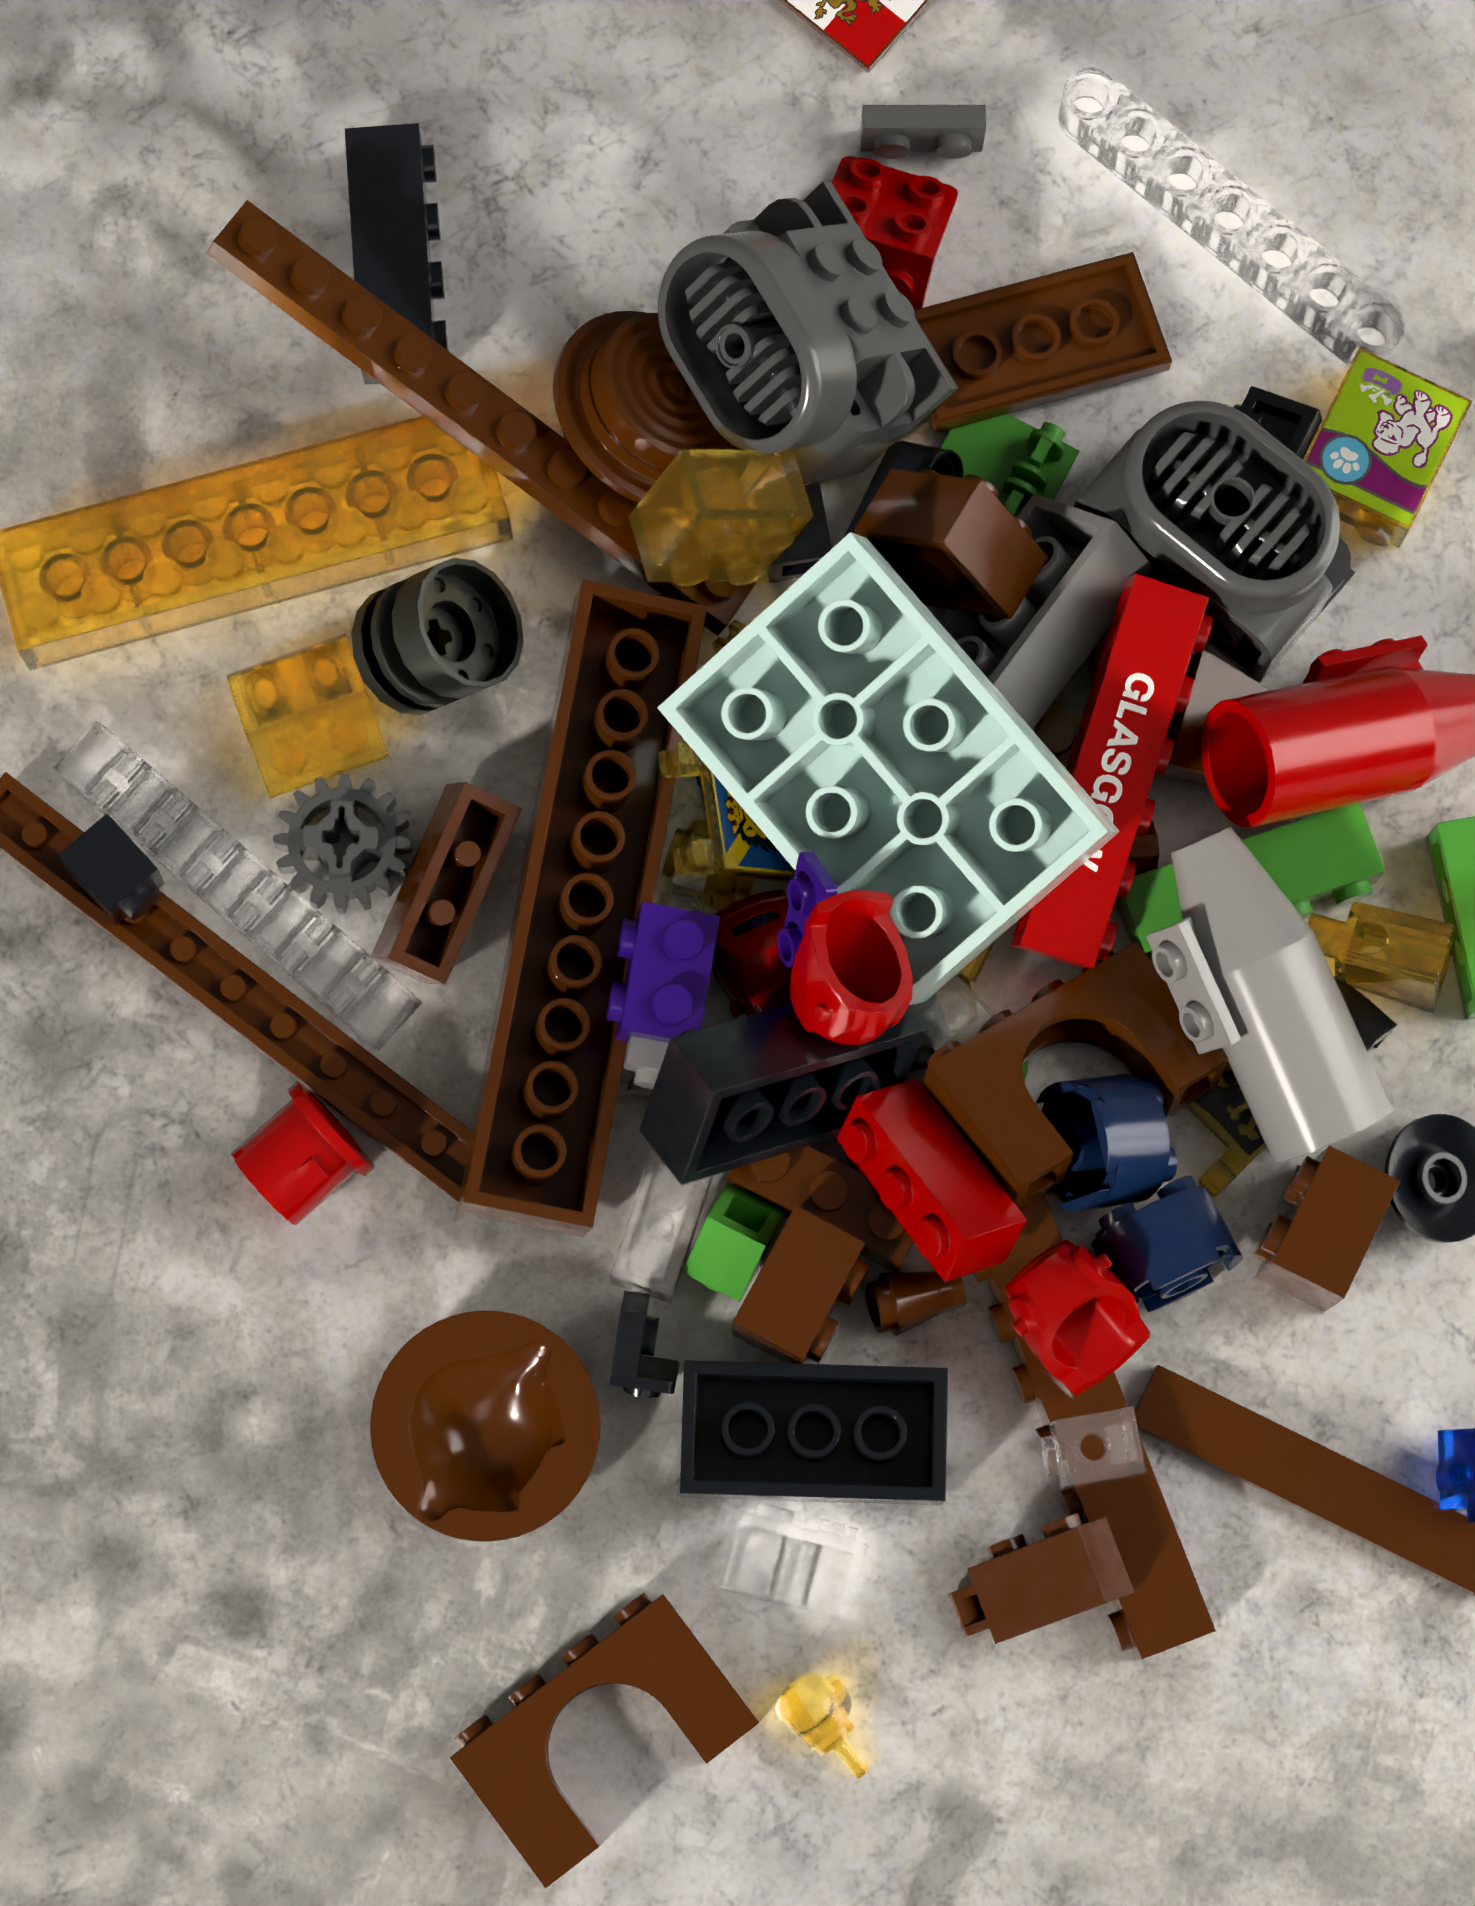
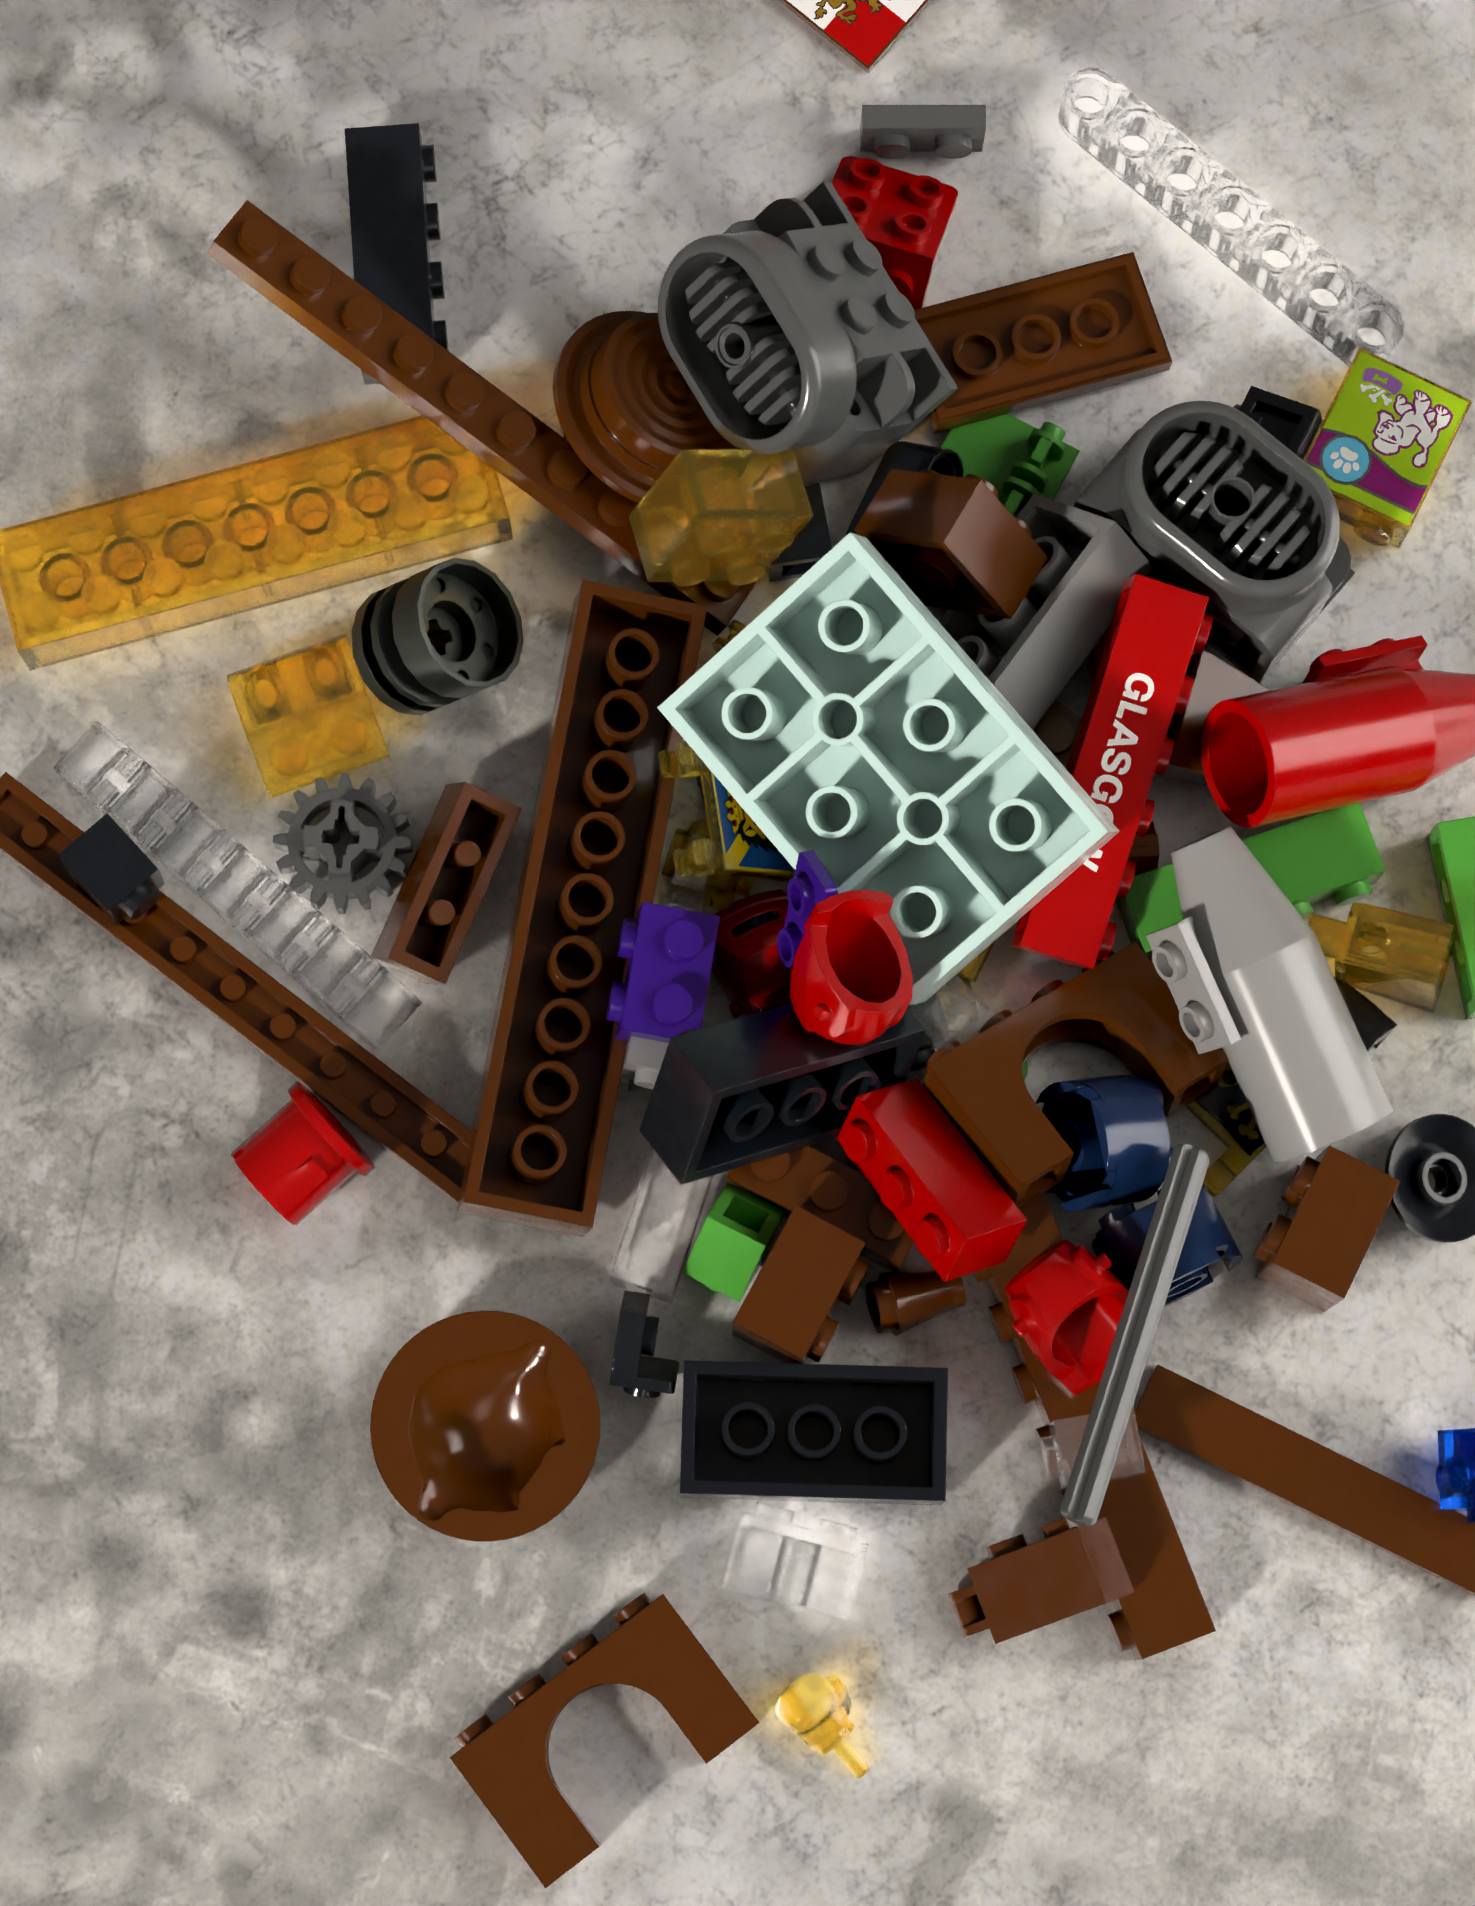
none -> dark grey axle [1060,1144,1210,1526]

